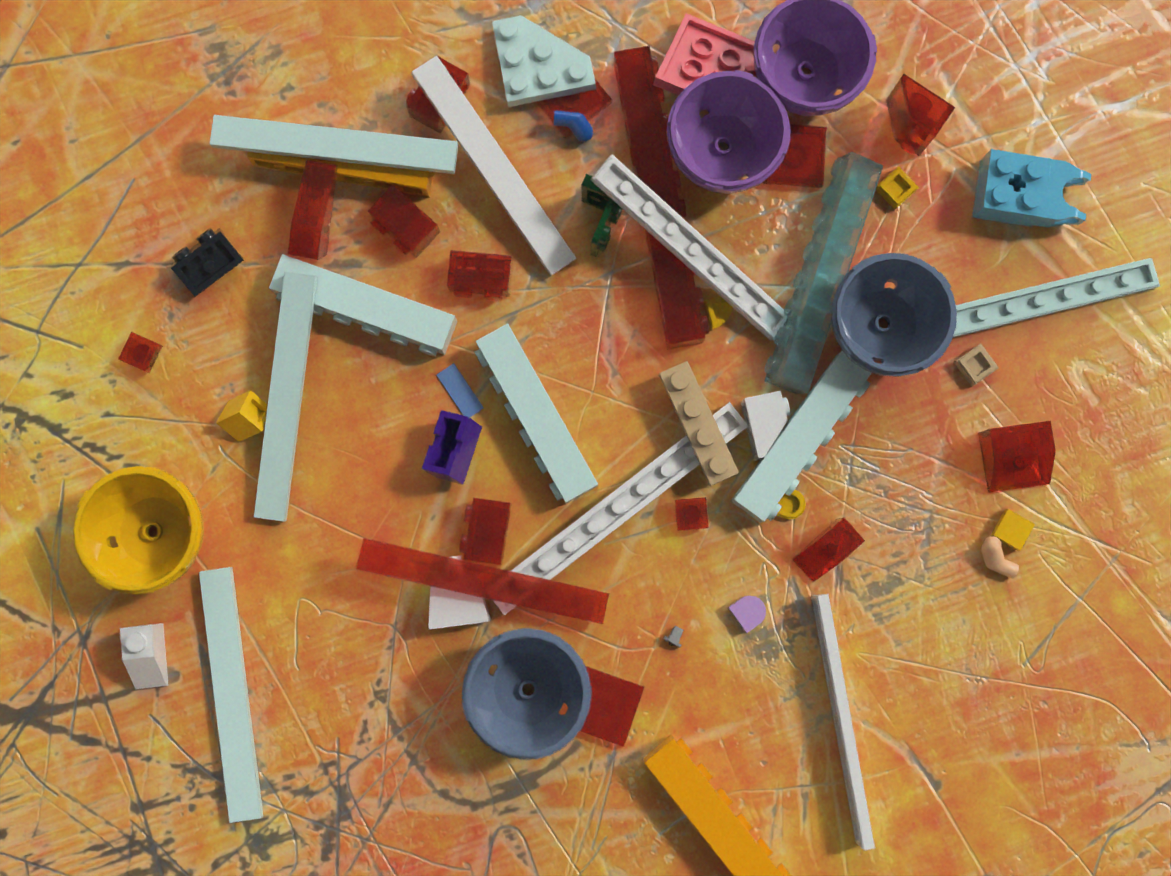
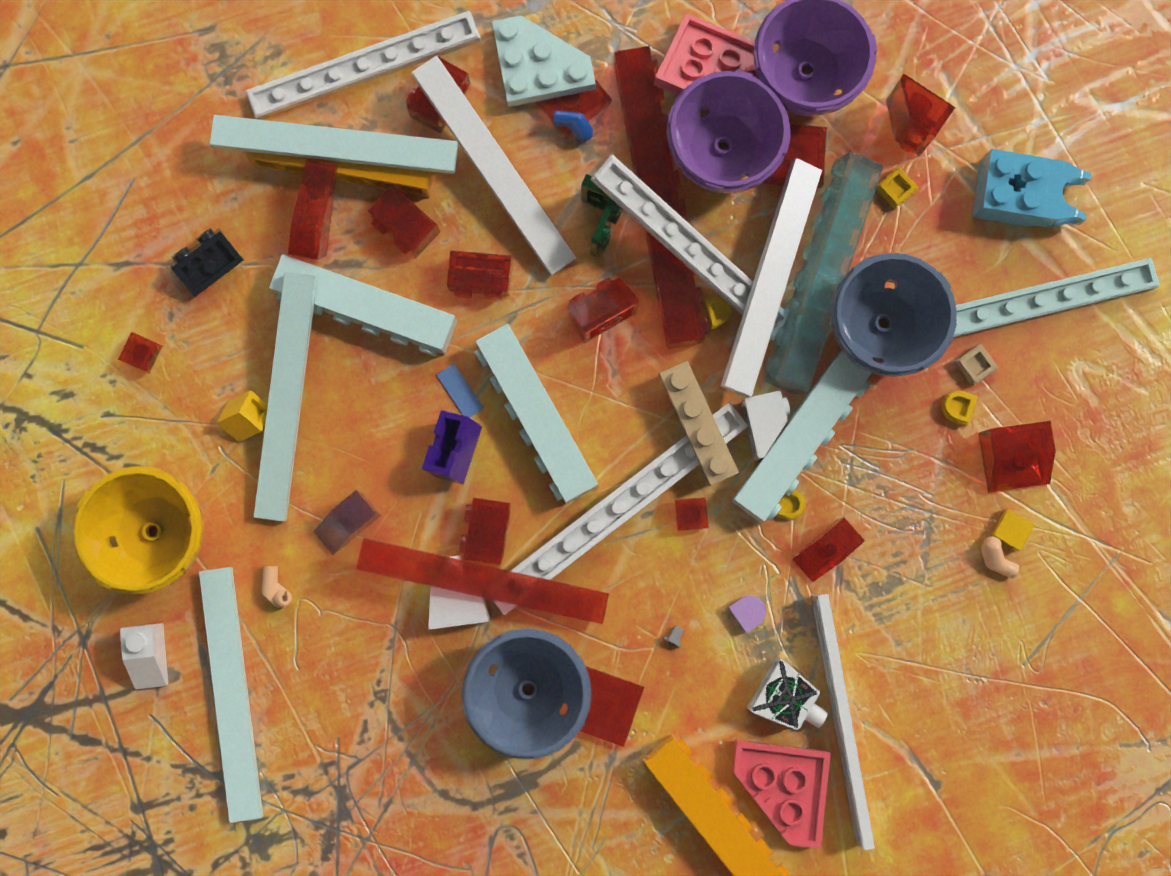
none -> white tile [245,10,481,120]
none -> light nougat arm [261,566,292,608]
none -> slope [313,490,381,555]
none -> clear red slope [566,277,640,343]
none -> white tile [720,158,822,397]
none -> coral plate [732,739,831,849]
none -> torso [747,657,828,730]
none -> yellow tile [941,391,978,426]

